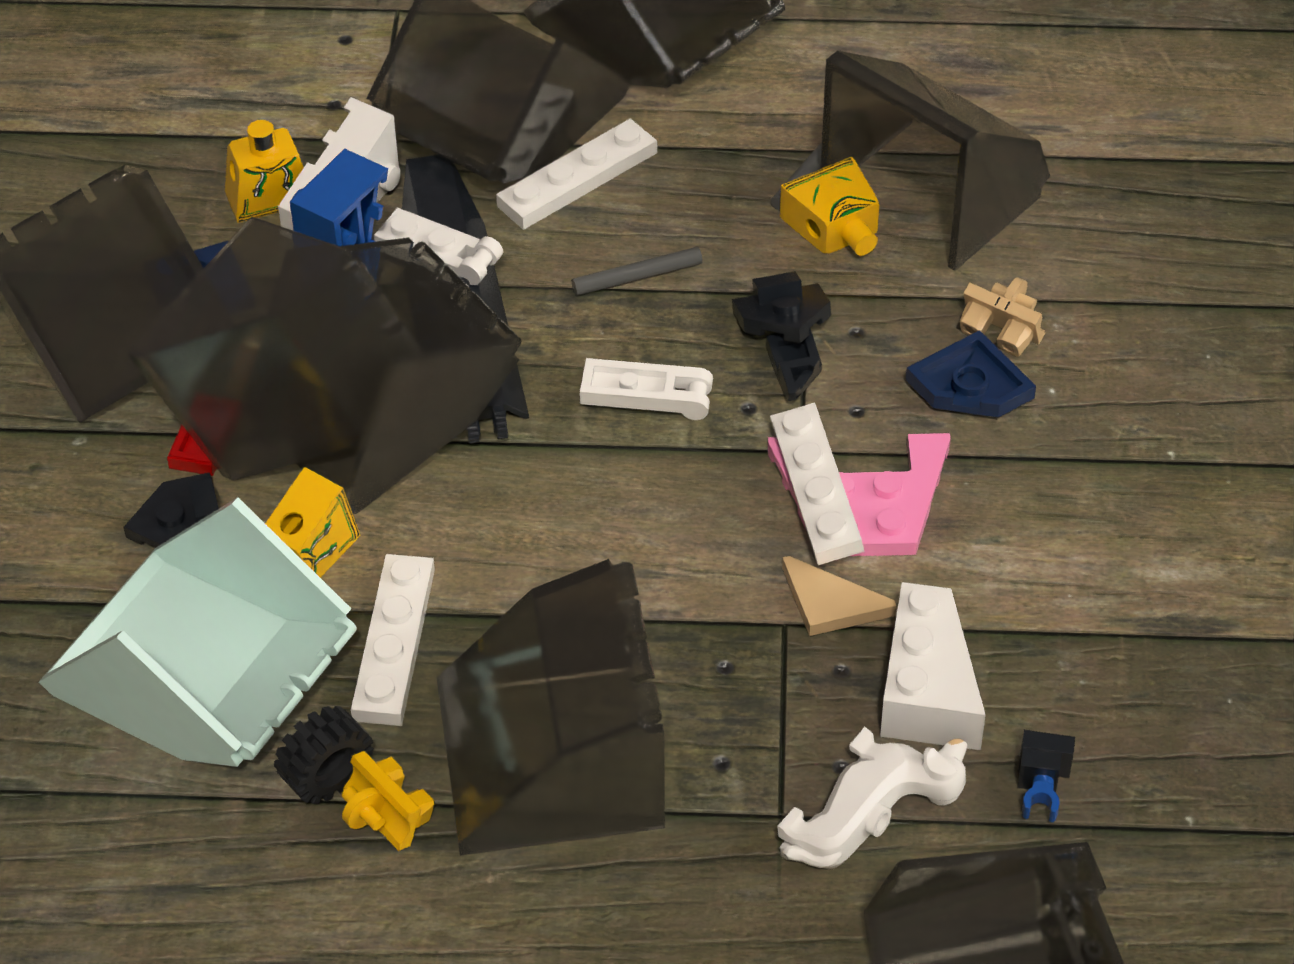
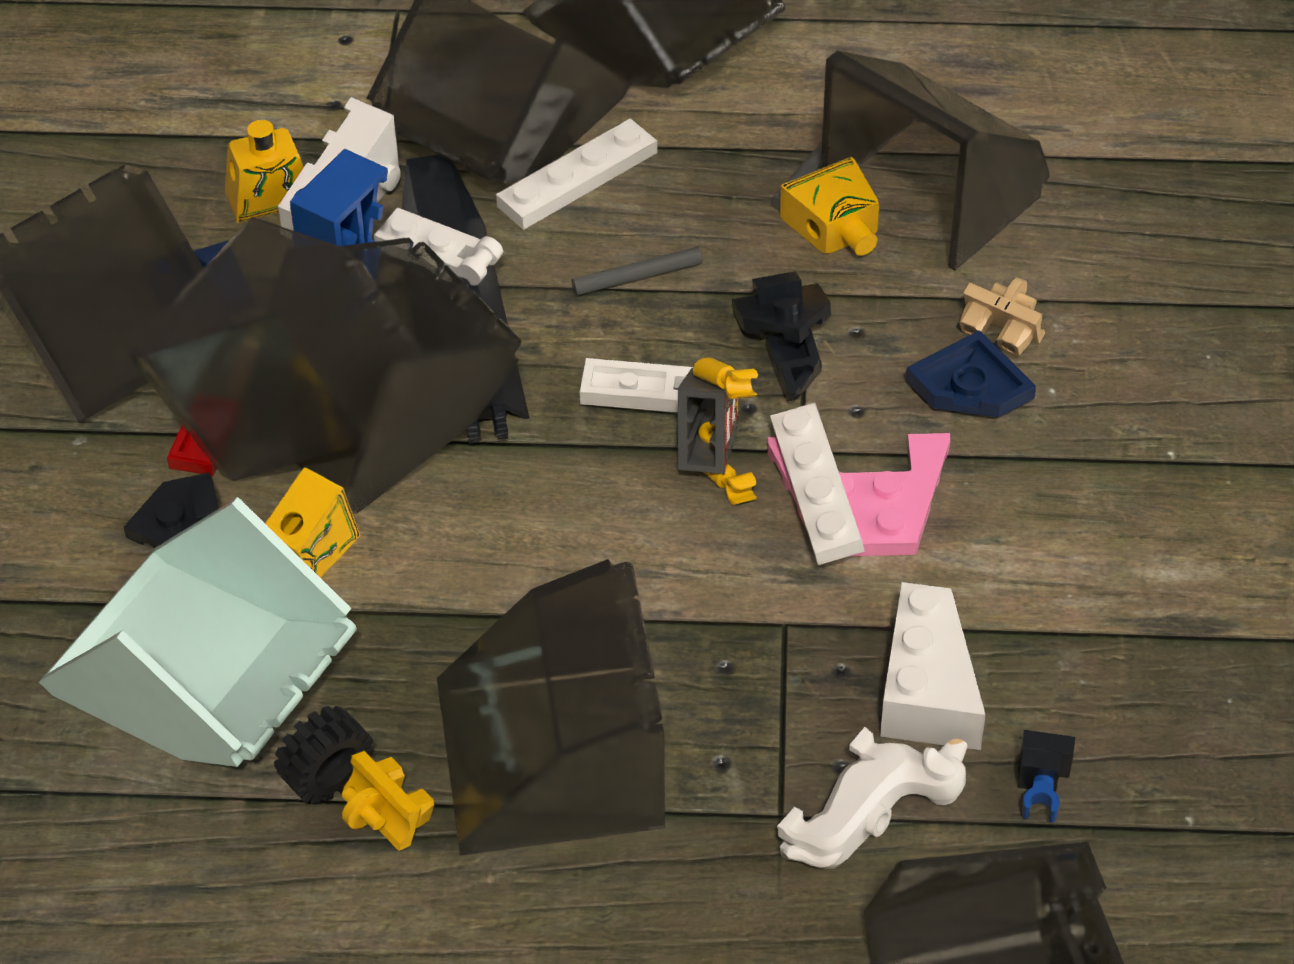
white plate [351,554,435,726] -> none
tan tile [782,556,896,636] -> none
none -> torso [678,357,758,505]

